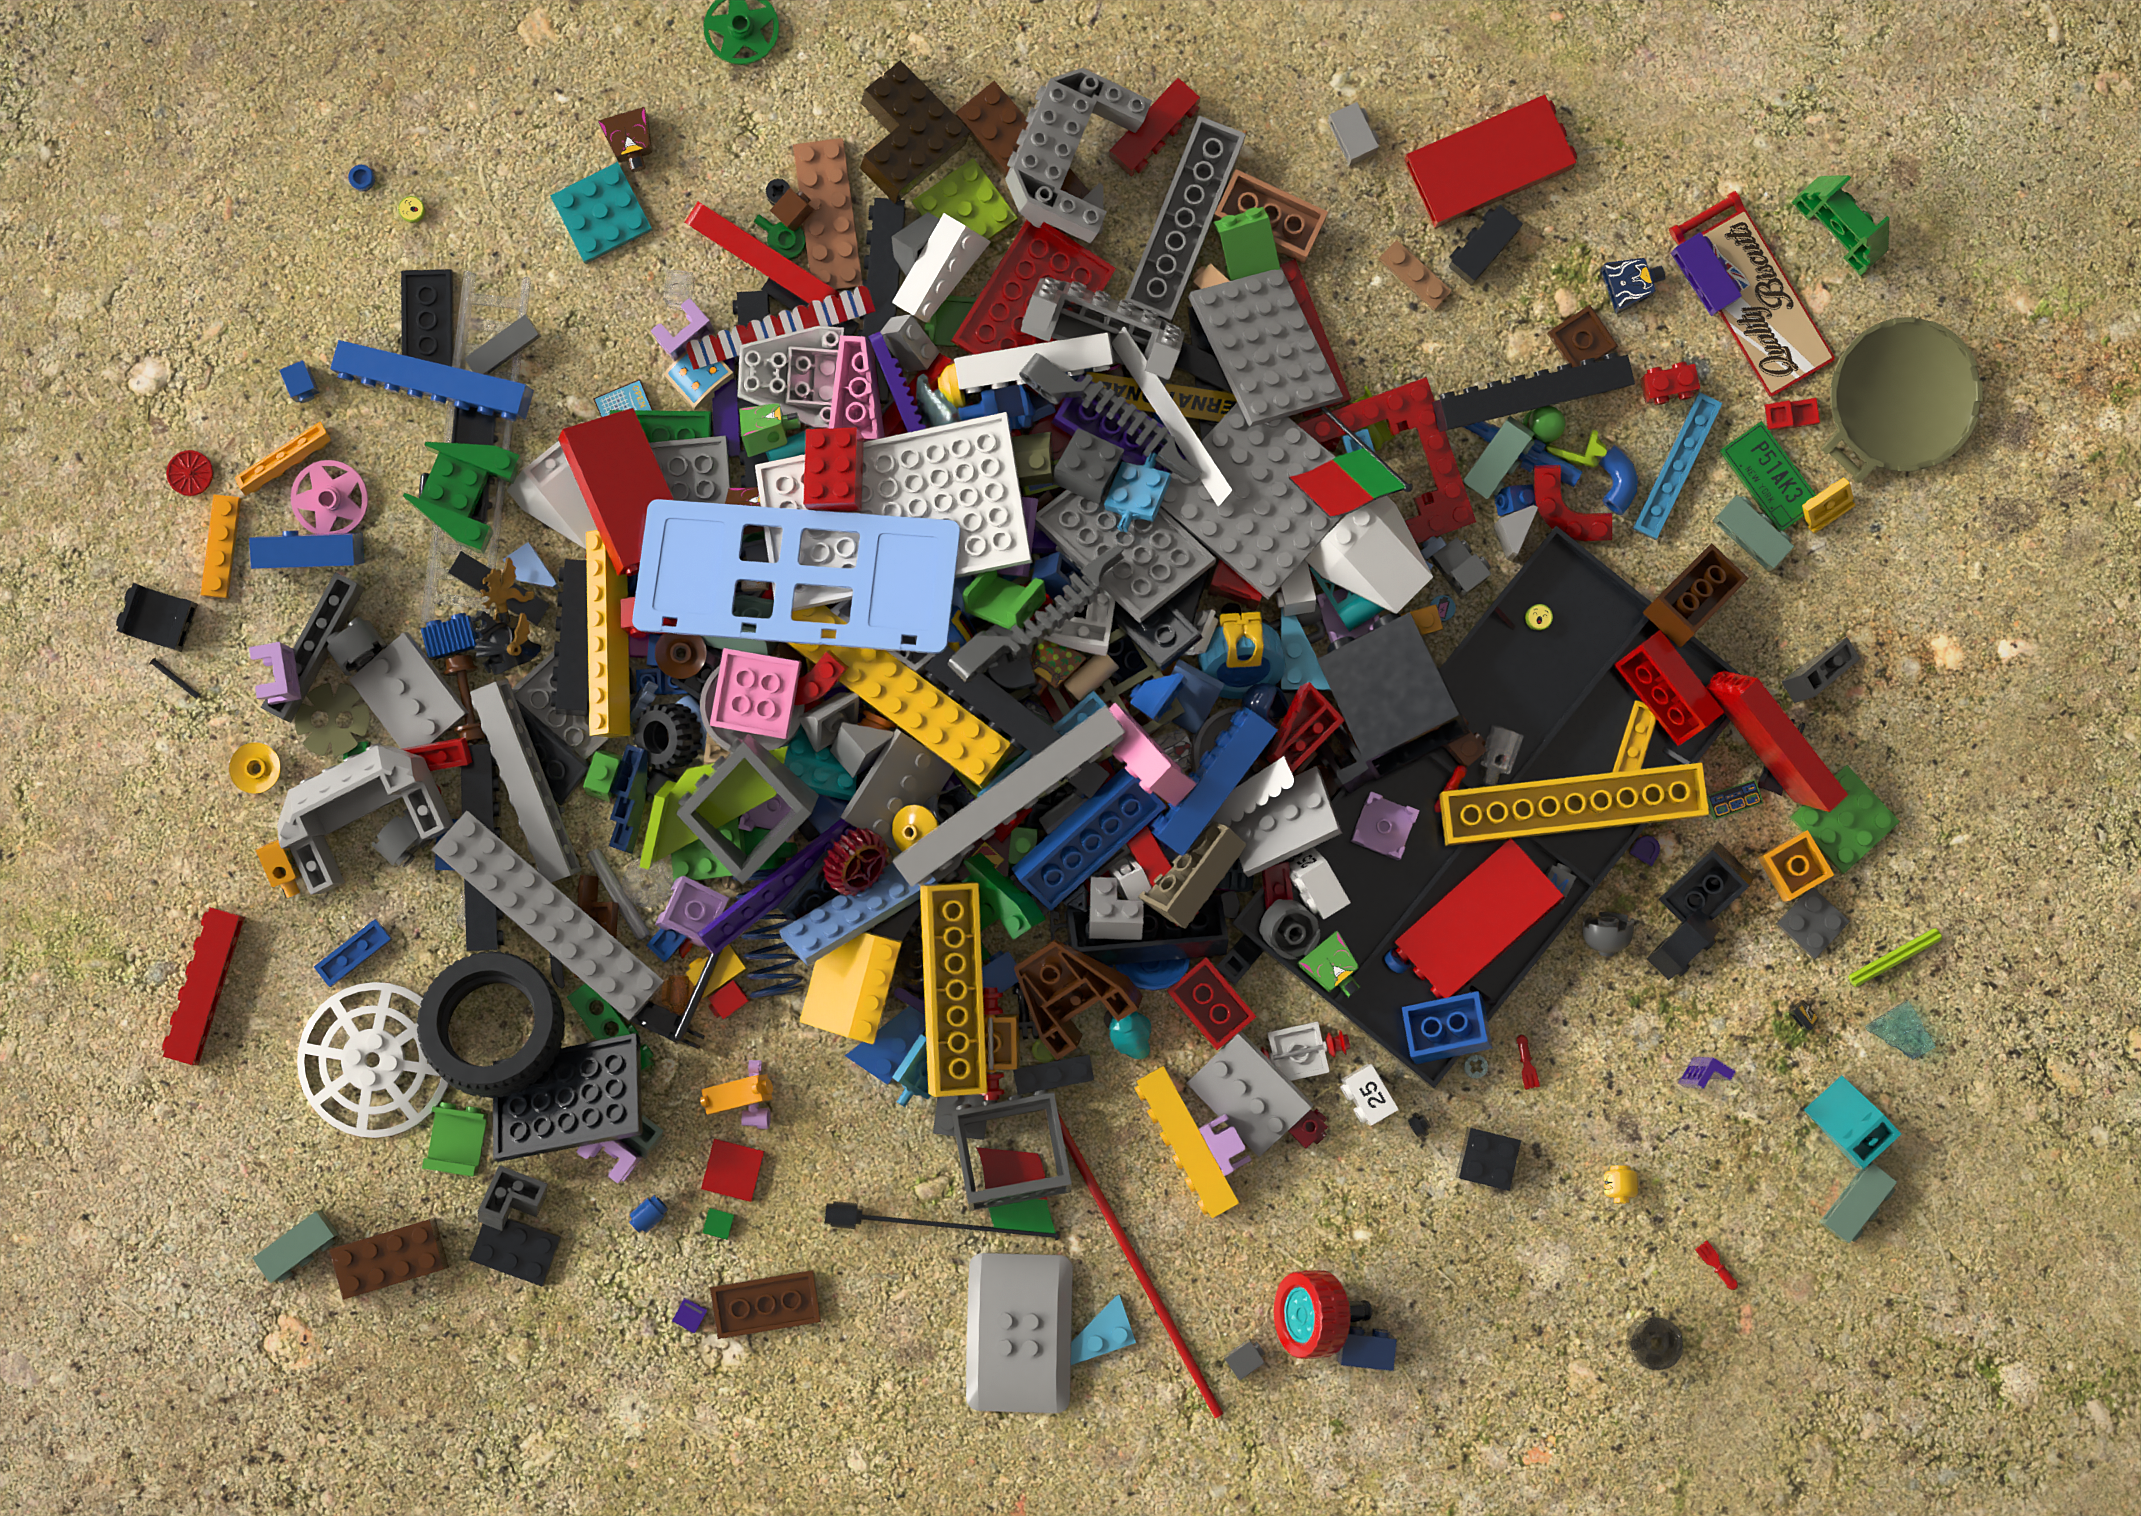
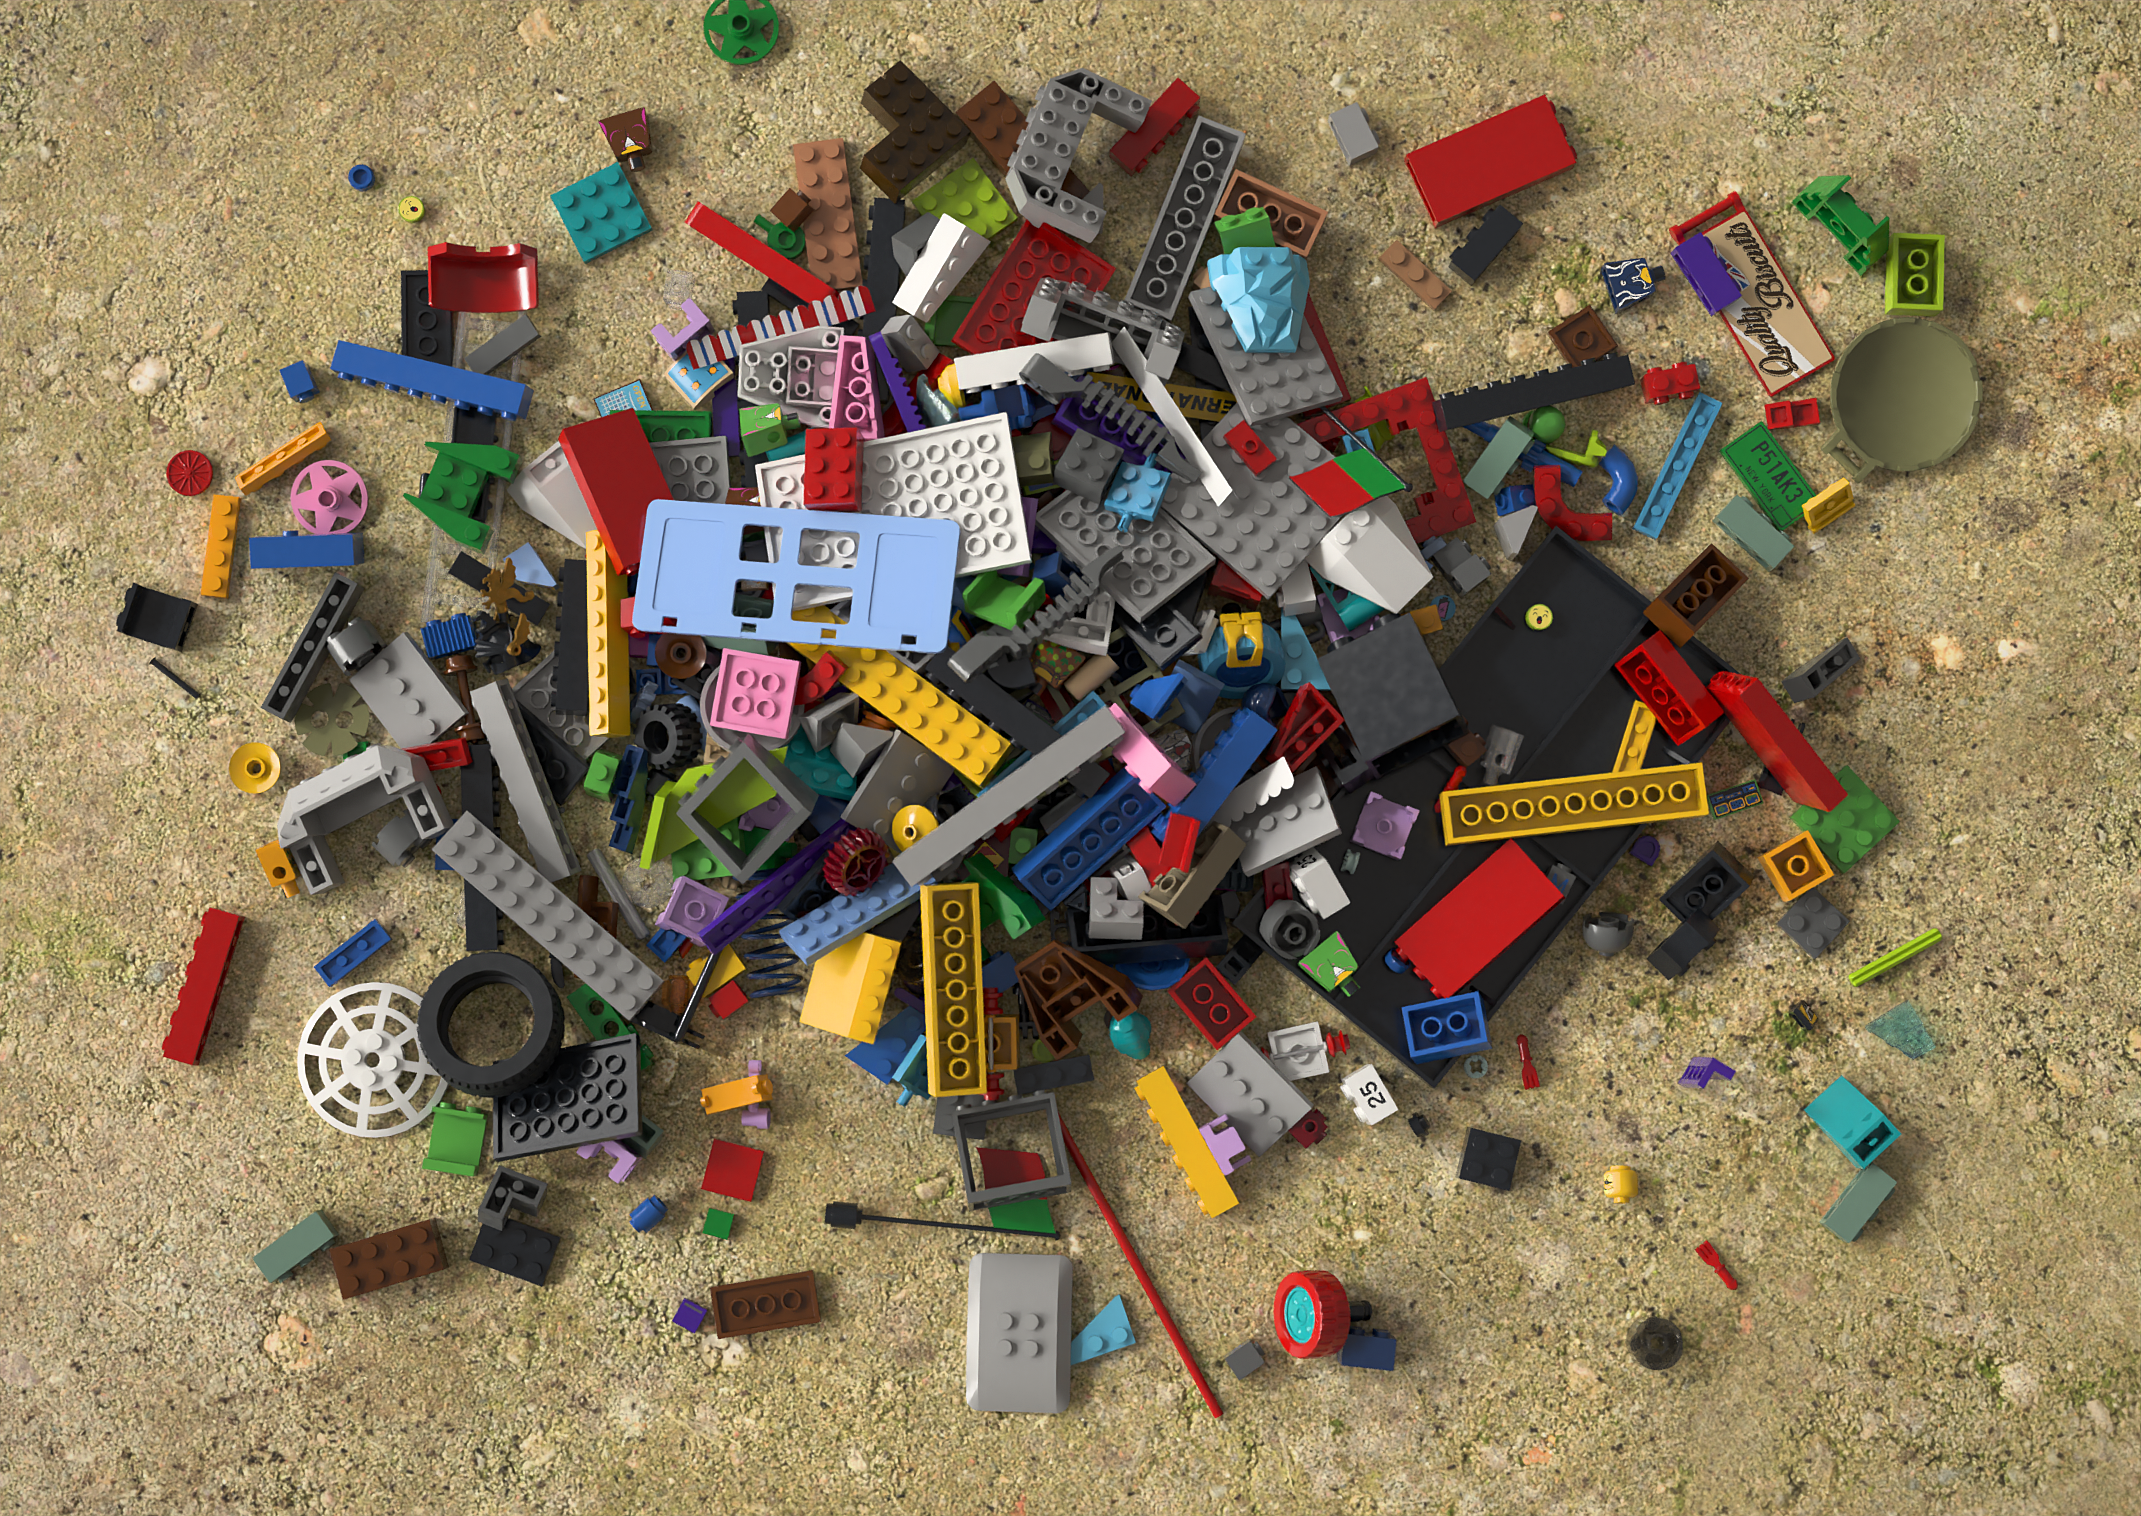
lavender panel [249,642,301,705] -> none
black wheel [766,178,790,206] -> none
none -> red panel [428,242,539,313]
none -> red panel [1158,812,1201,873]
none -> medium azure wedge [1207,247,1310,353]
none -> red plate [1223,420,1277,477]
none -> light aqua bush [1341,849,1360,875]
none -> lime brick [1885,233,1945,317]

